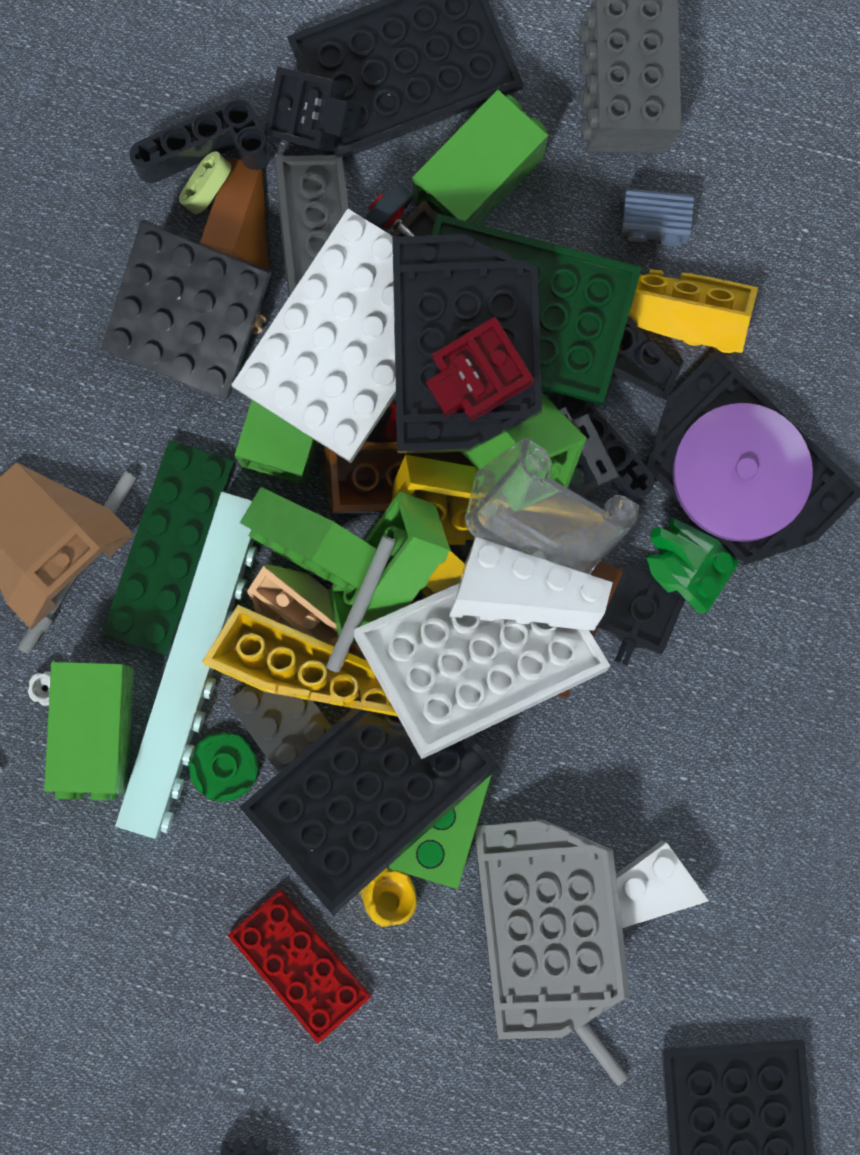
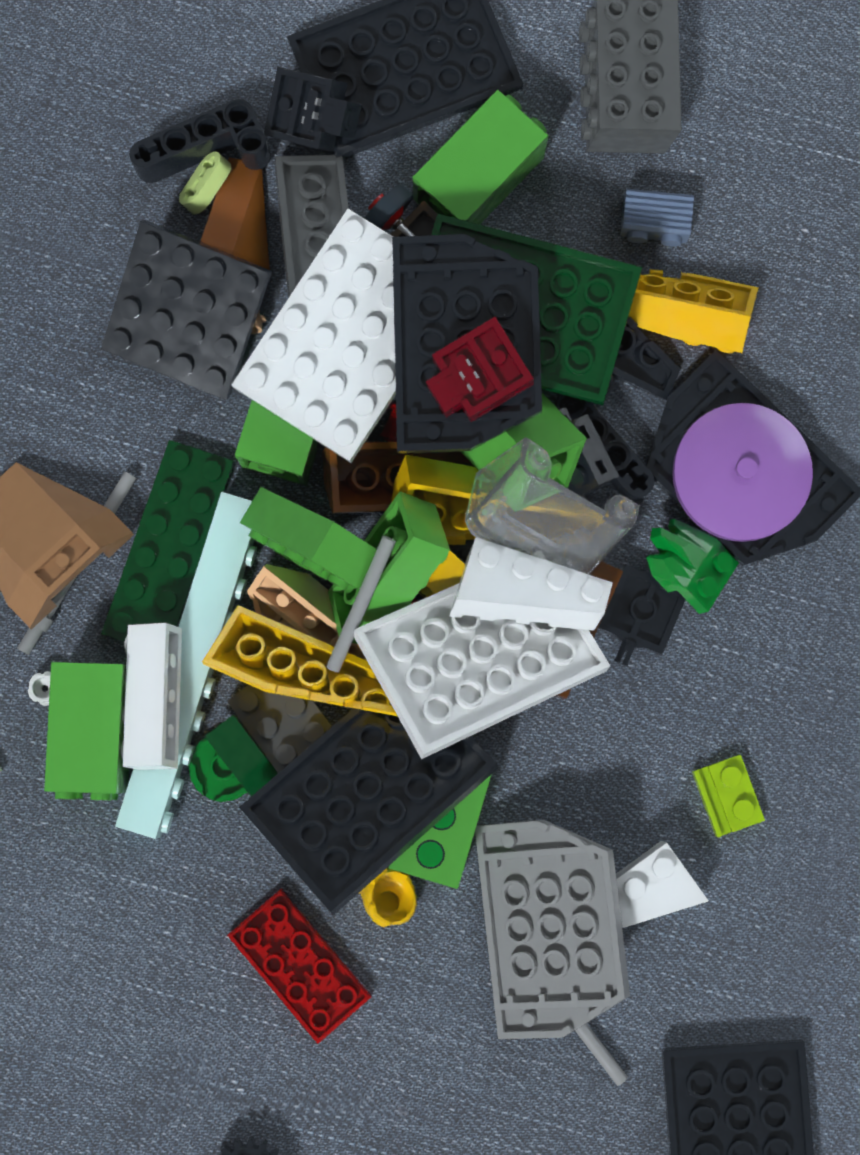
none -> white brick [120,623,182,770]
none -> dark green slope [205,715,278,796]
none -> lime plate [692,755,765,838]

